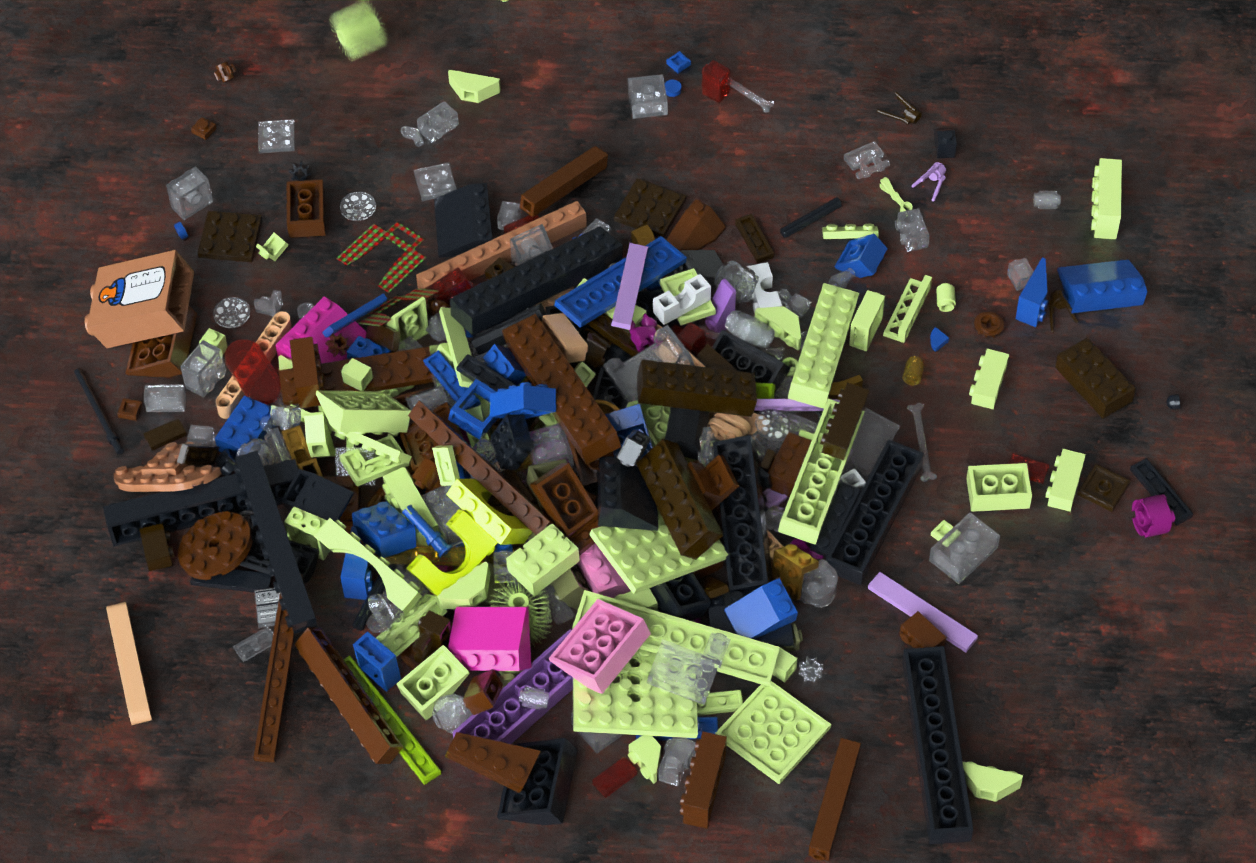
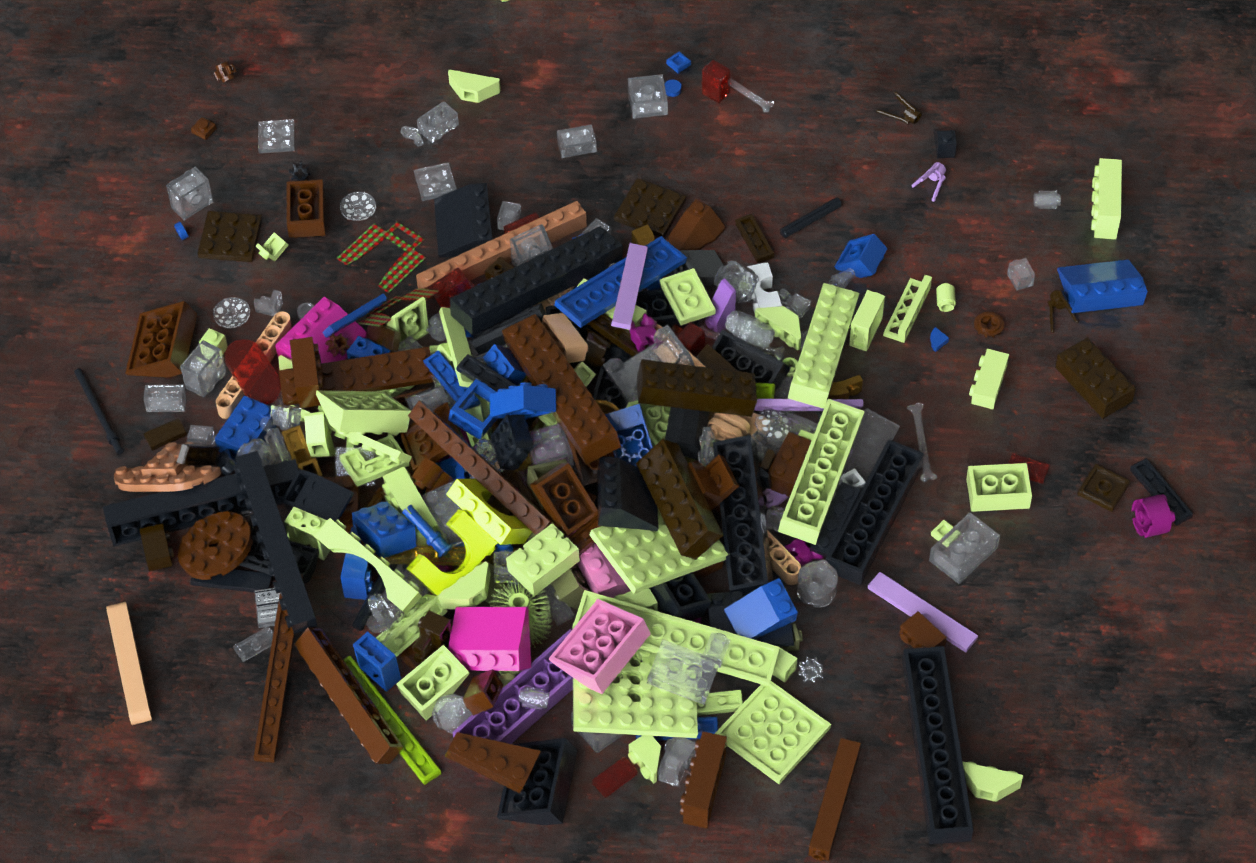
nougat brick [85,250,194,348] -> none
reddish brown plate [117,398,142,421] -> none
yellowish green piece [330,0,387,61] -> none
yellowish green brick [341,358,373,391] -> none
reddish brown gear [426,300,450,318] -> none
yellowish green plate [432,445,460,486] -> none
reddish brown brick [520,146,608,217] -> none
brick [617,430,651,467] -> none
white arch [653,274,711,325] -> none
dark brown tile [698,575,729,599] -> none
pearl gold bracket [772,544,819,601] -> none
dark brown brick [820,382,869,460] -> none
yellowish green plate [822,224,879,239] -> none
clear plate [844,141,890,179] -> none
yellowish green piece [879,177,913,215] -> none
clear brick [895,208,930,252] -> none
clear yellow brick [902,356,924,386] -> none
blue slope [1015,257,1048,327] -> none
yellowish green brick [1046,449,1086,511] -> none
black hinge [1166,394,1180,410] -> none
none -> clear brick [557,124,597,158]

